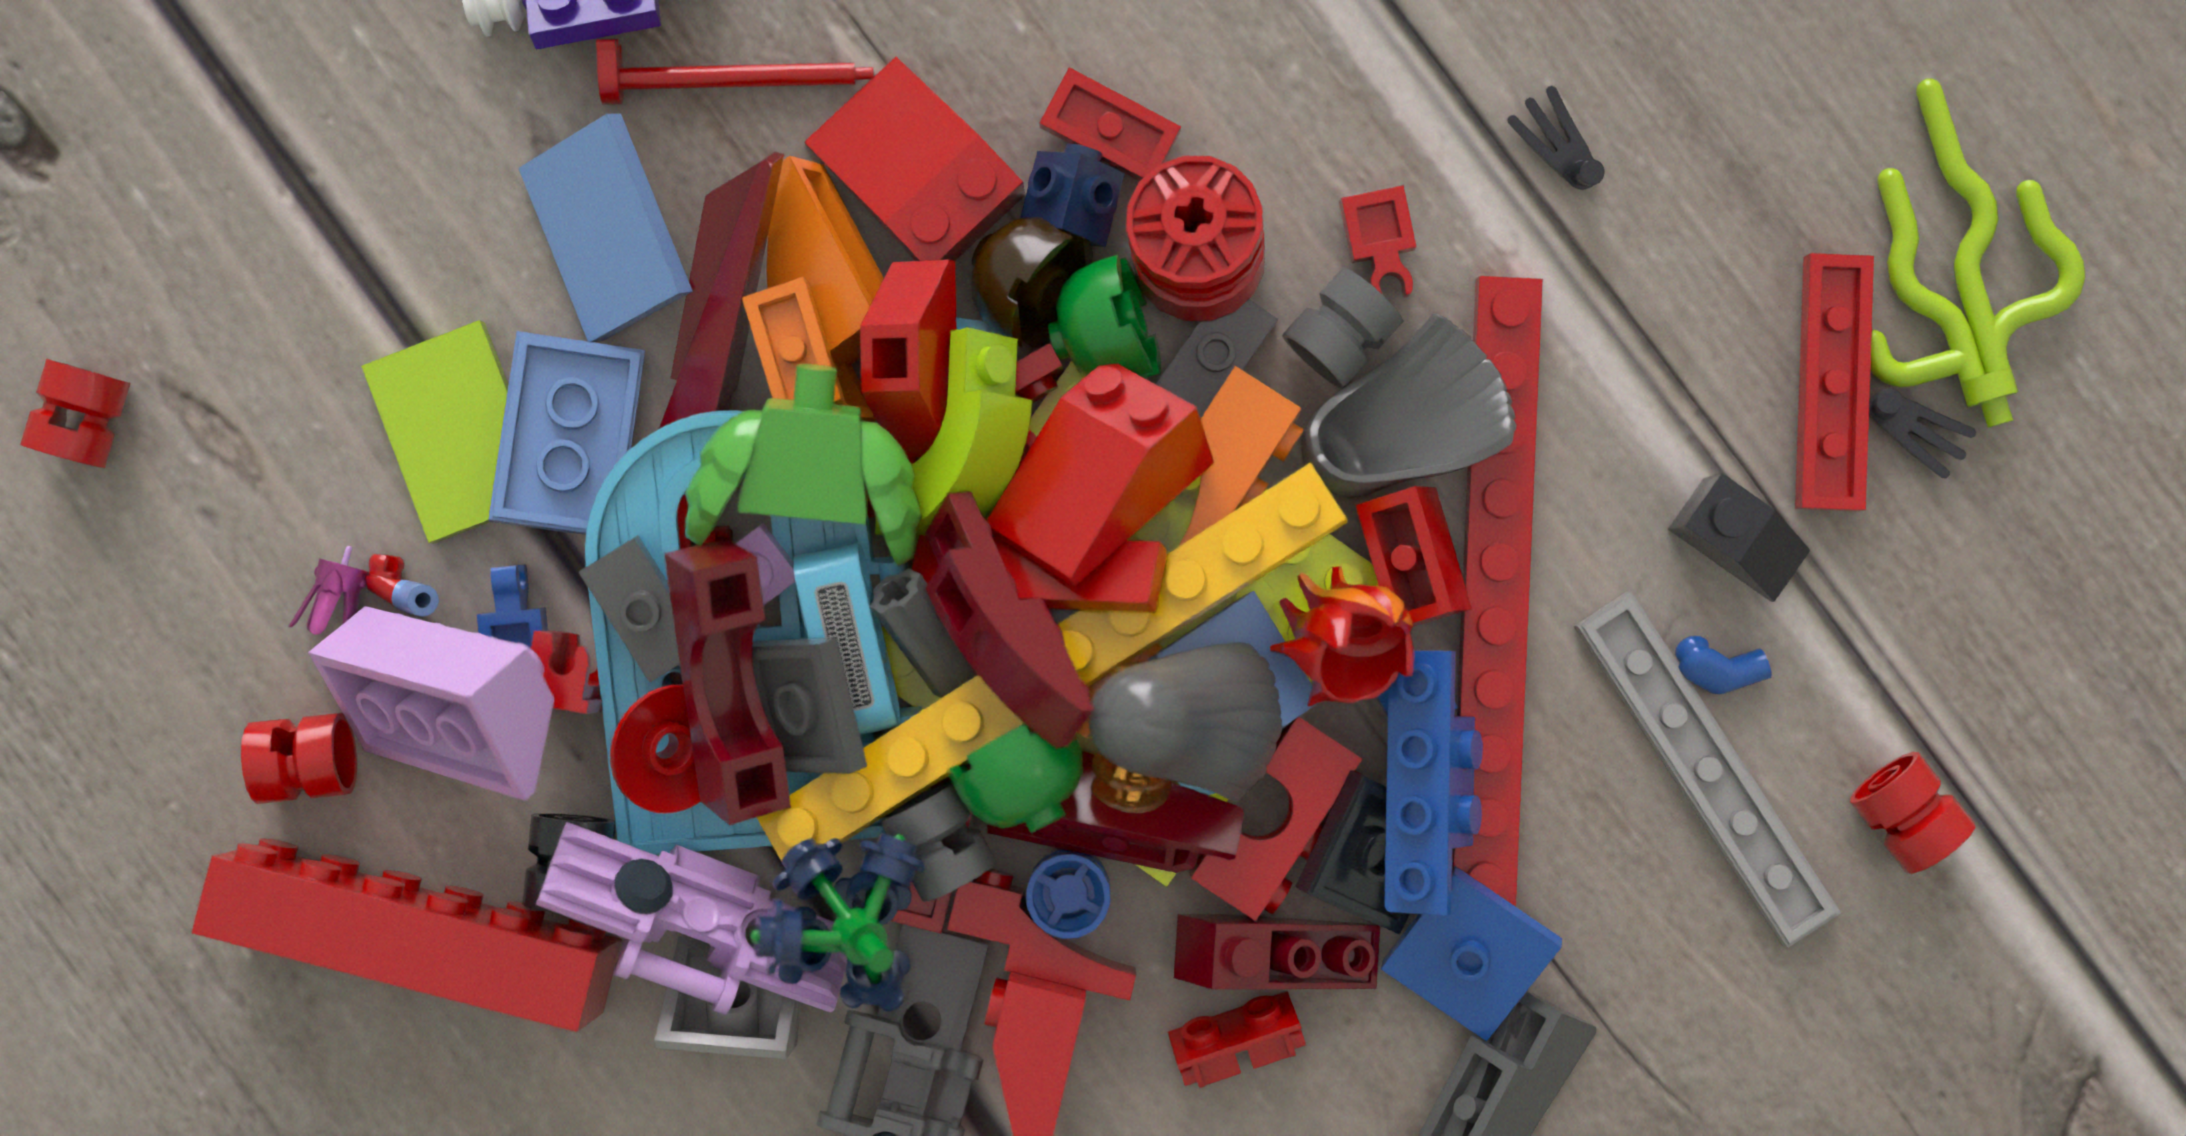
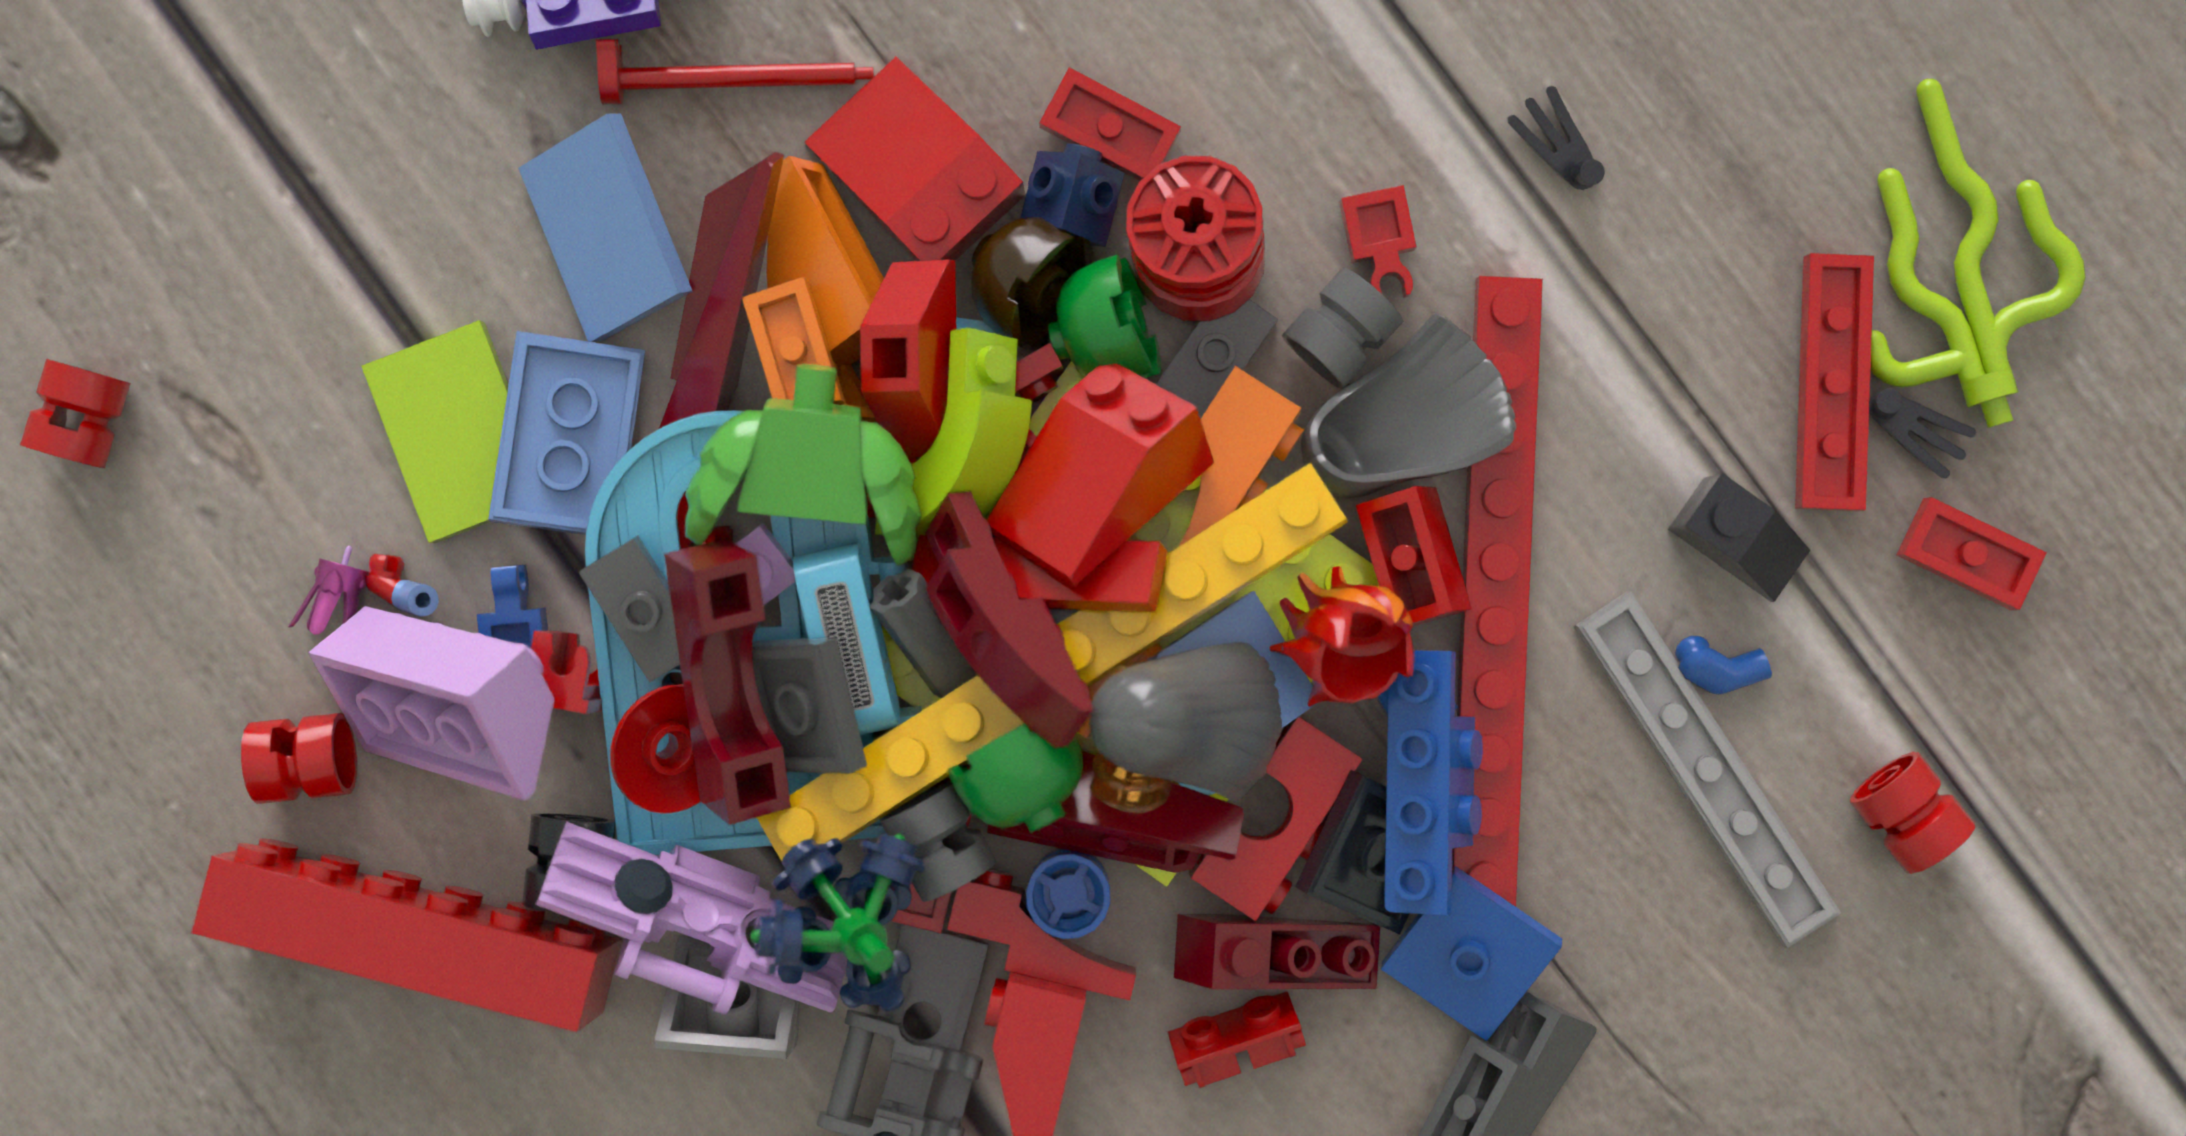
none -> red plate [1896,497,2047,610]

